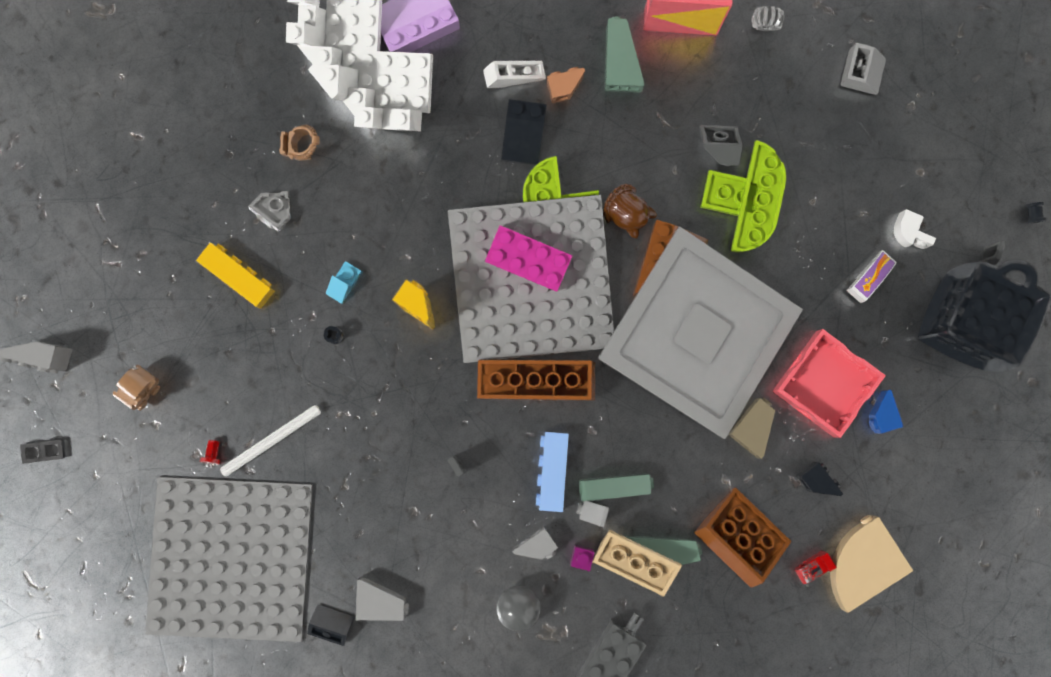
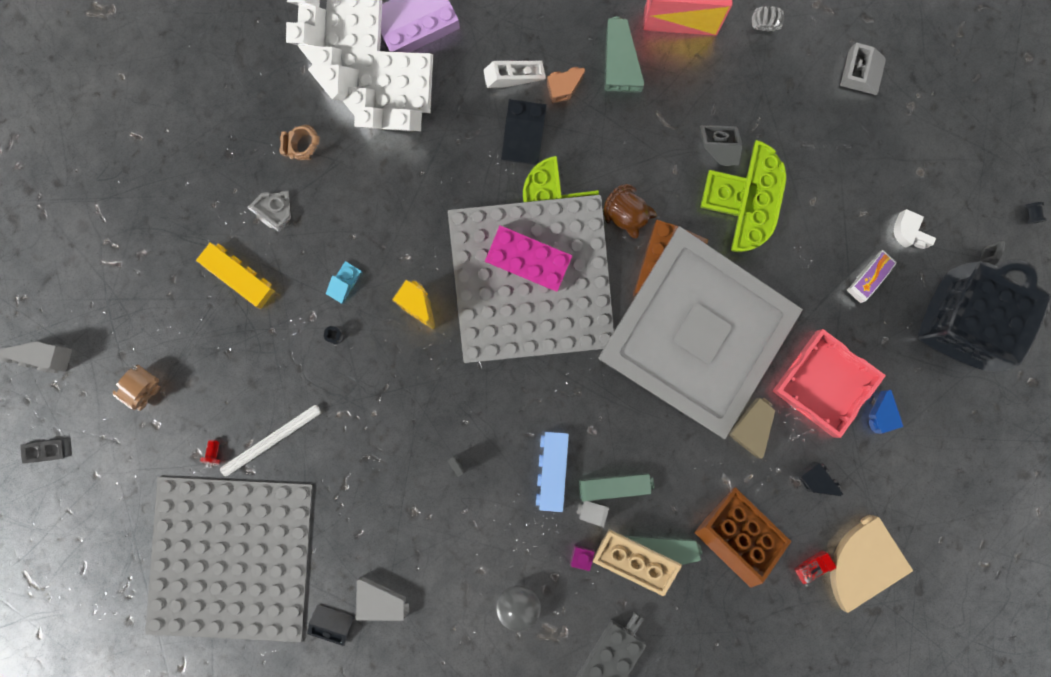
dark orange slope [477,360,595,401] -> none
light grey slope [513,527,558,559] -> none

